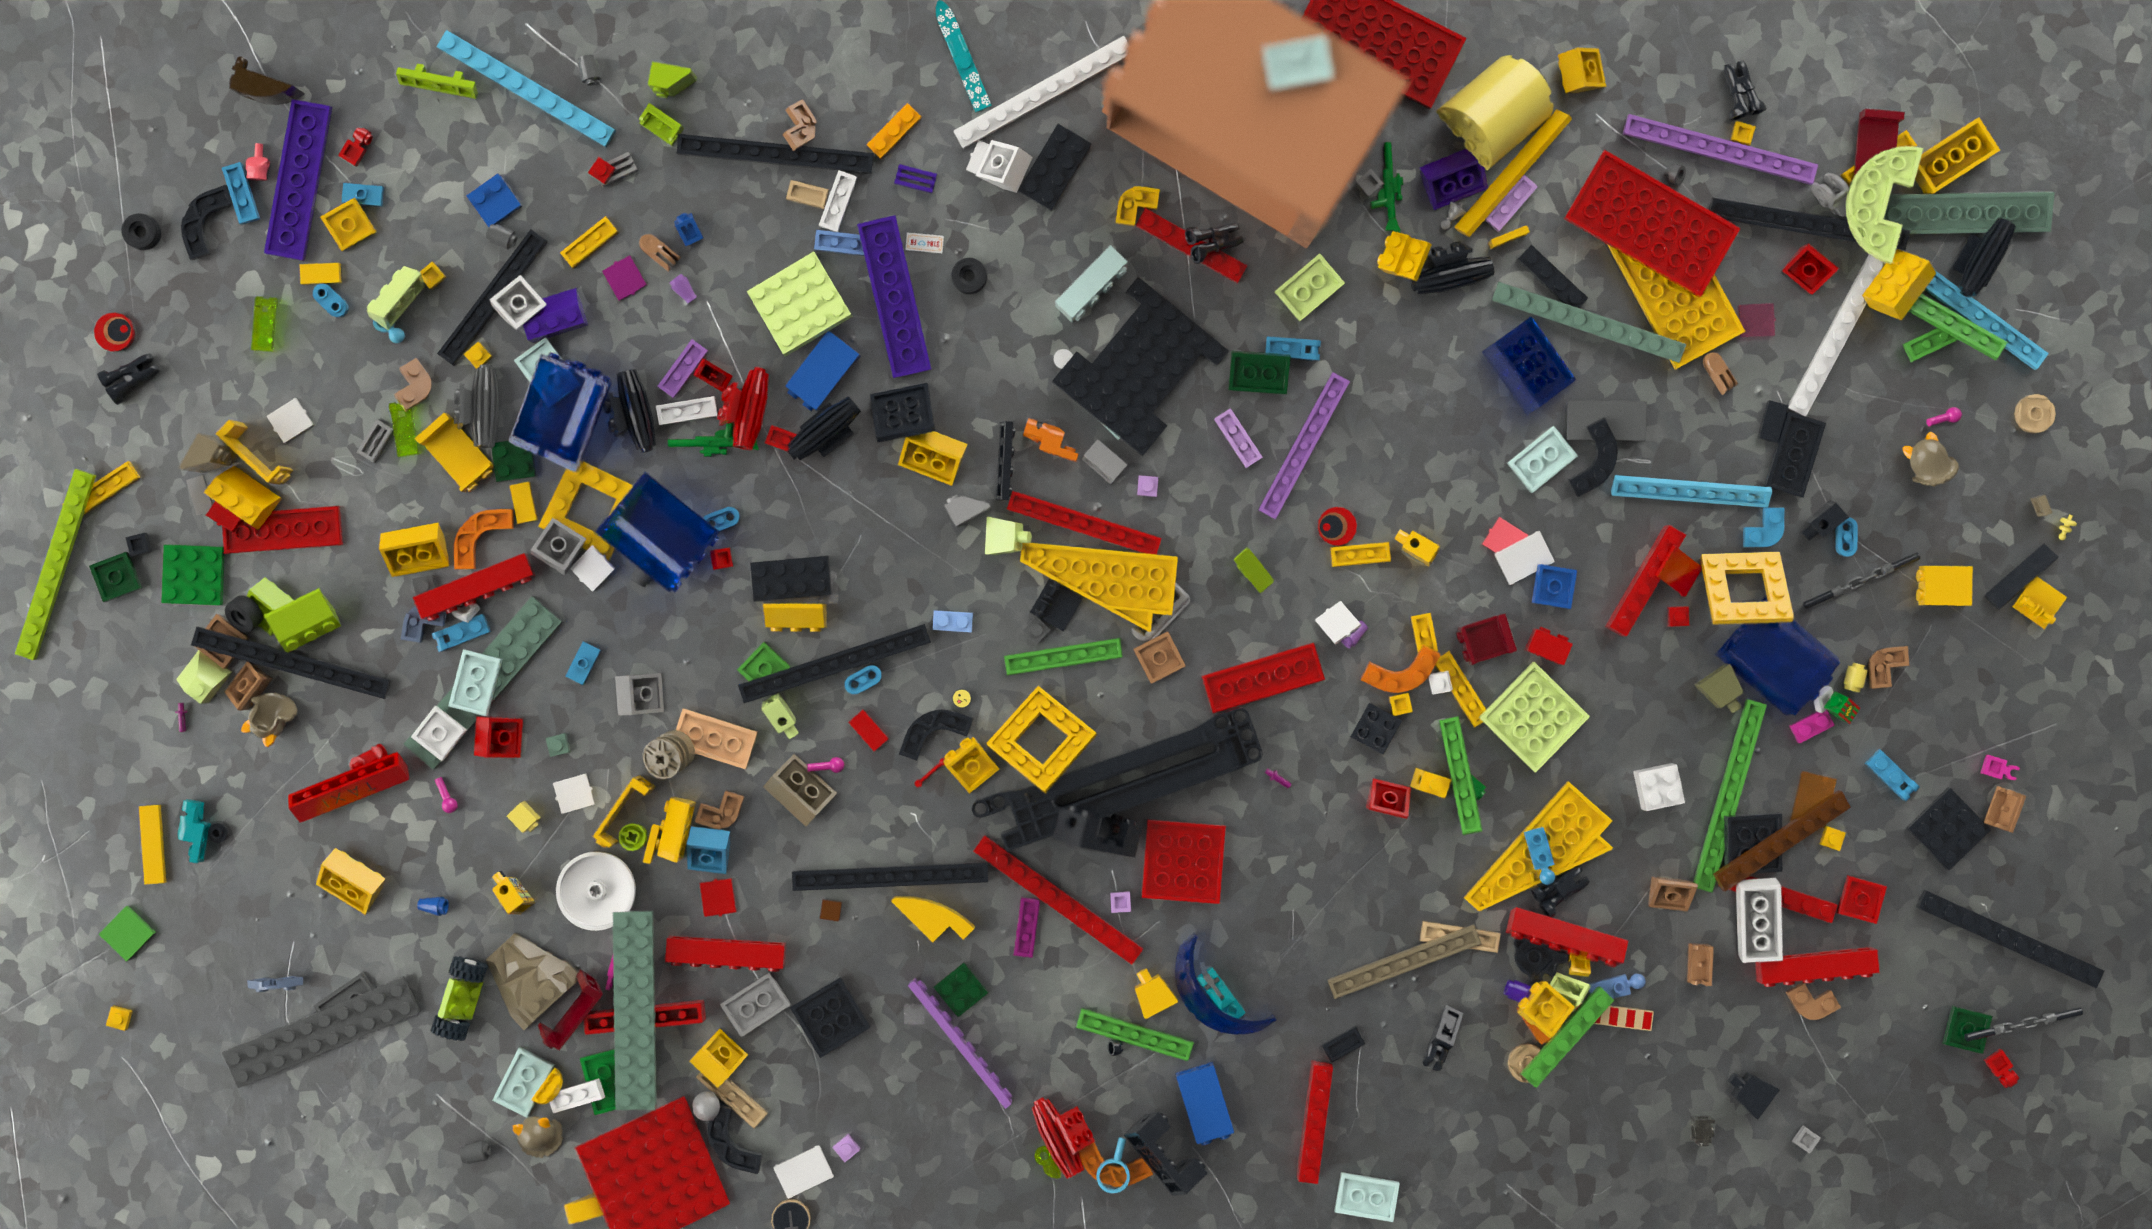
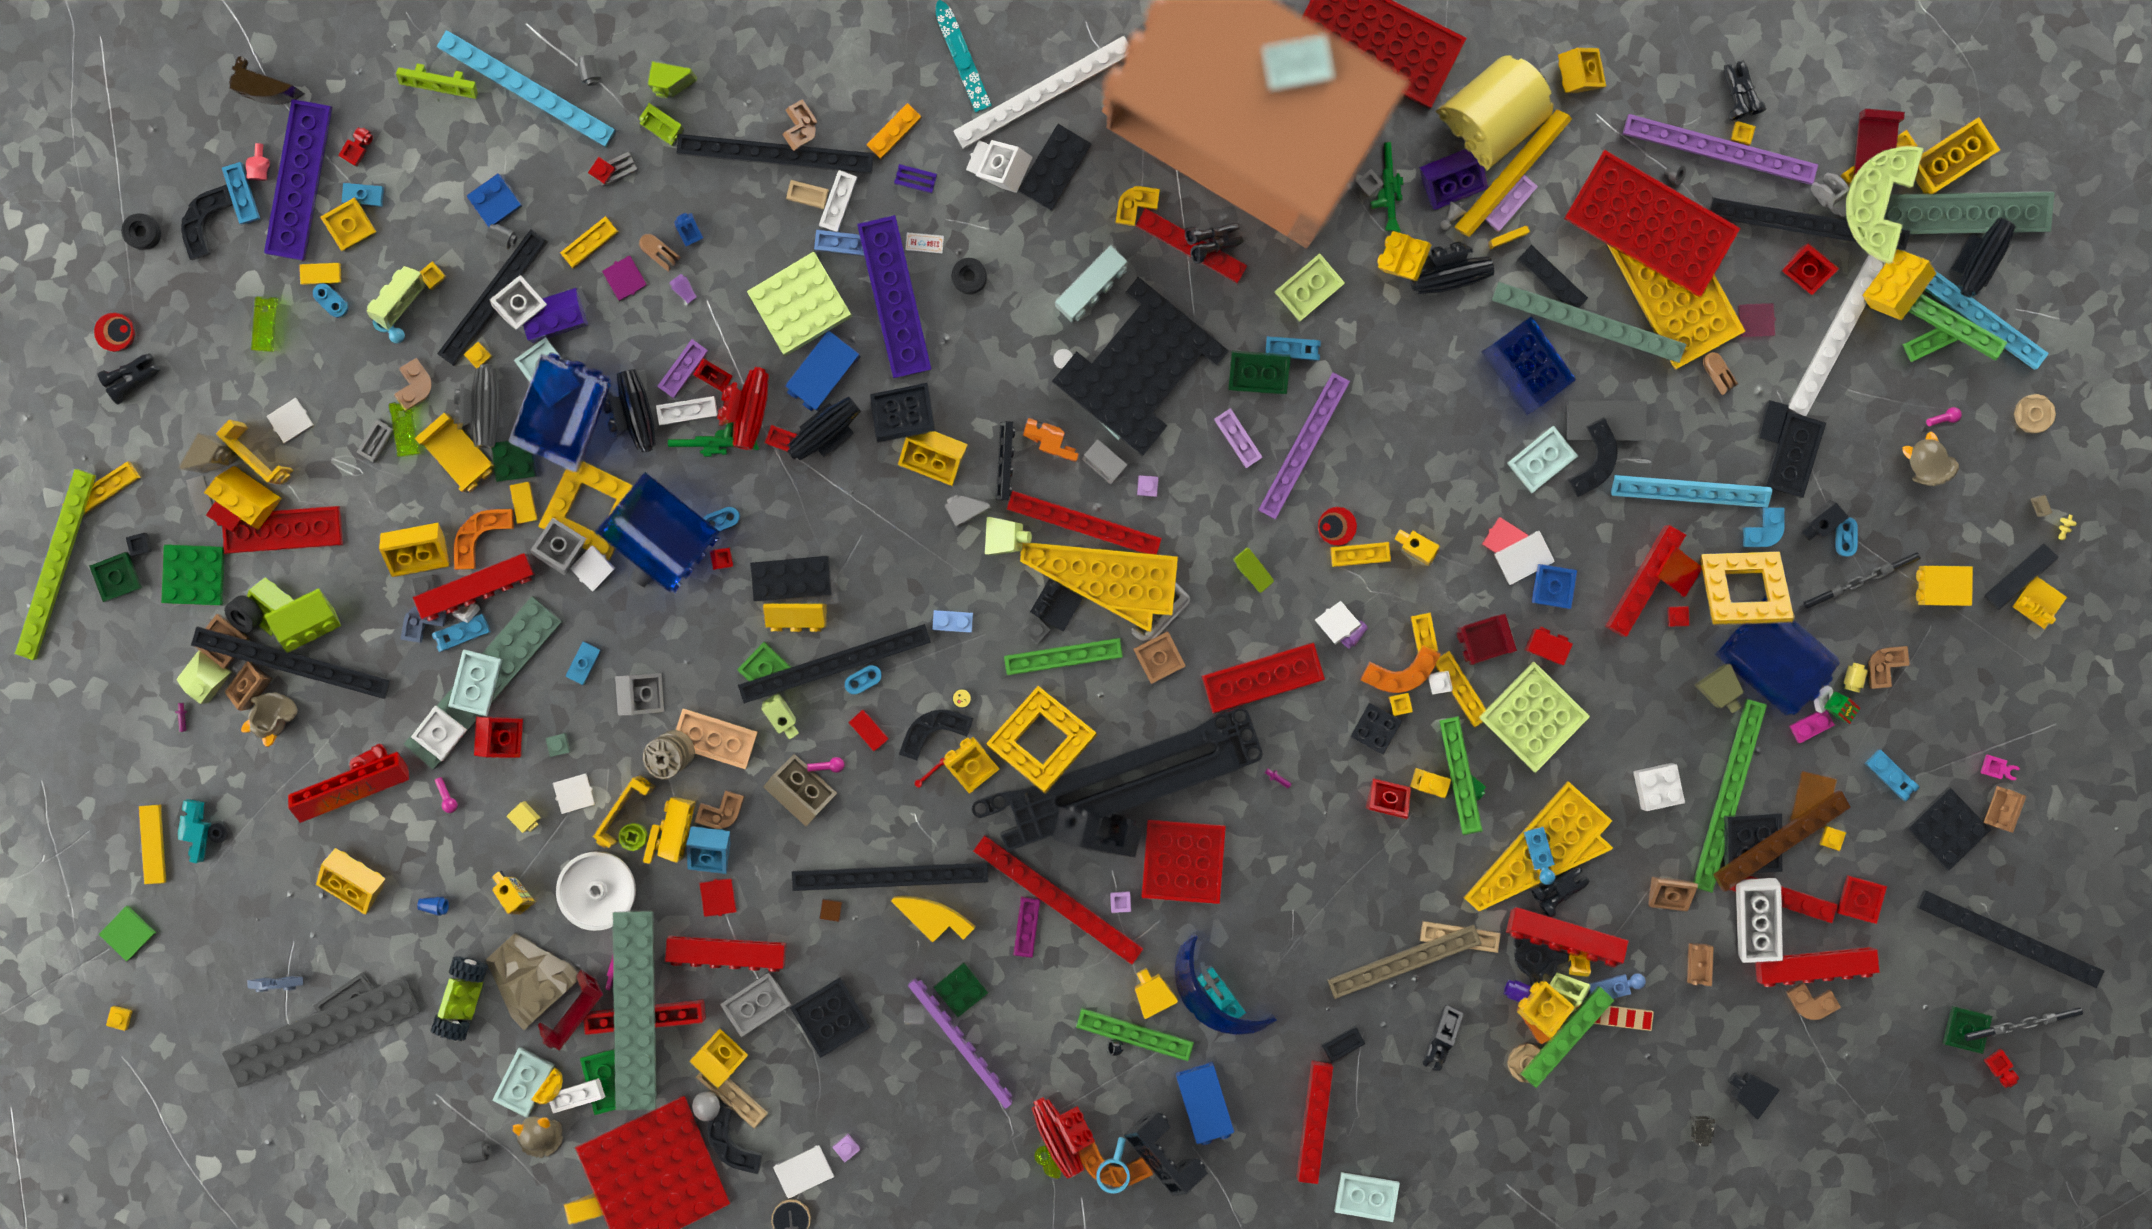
light grey plate [1792,1126,1821,1154] -> none

